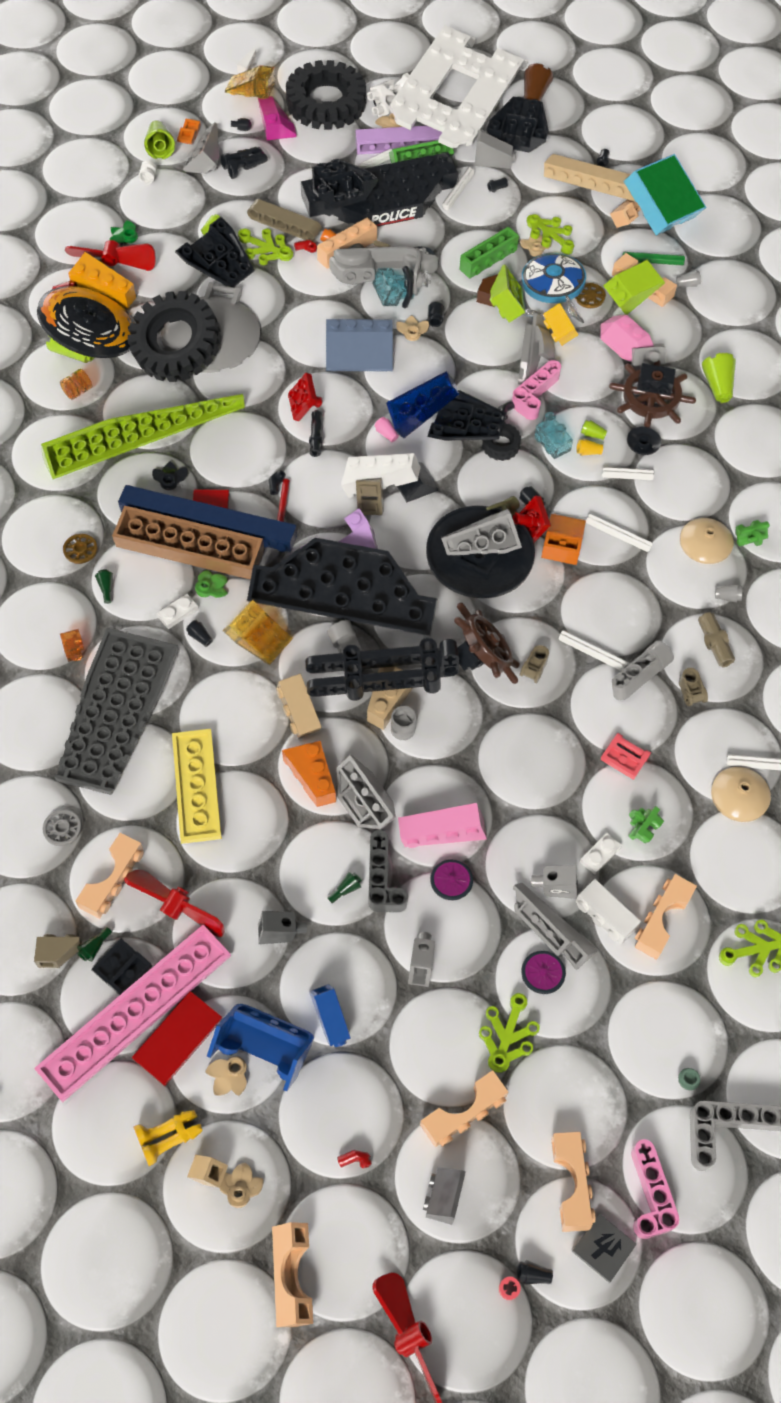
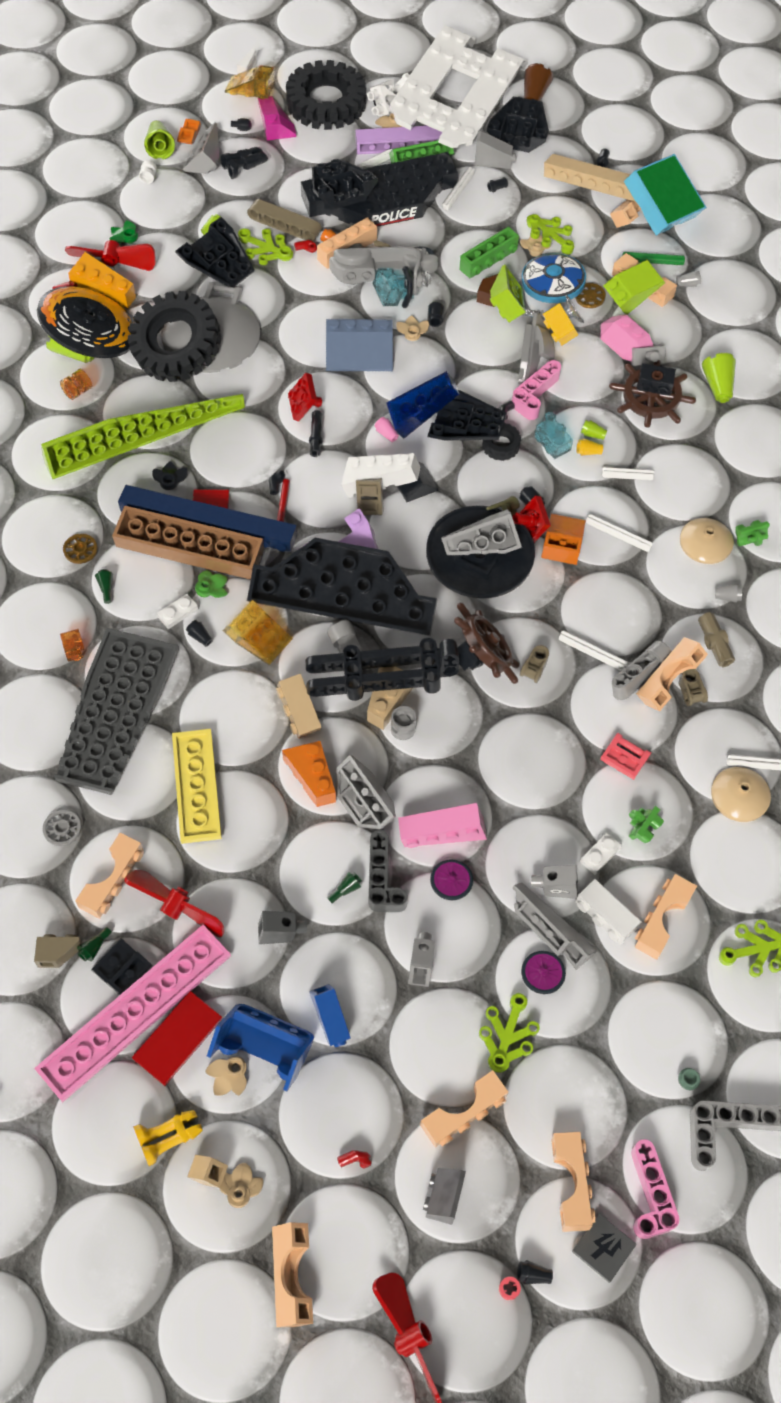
black dish [627,426,661,455] -> none
none -> light nougat arch [636,637,708,711]

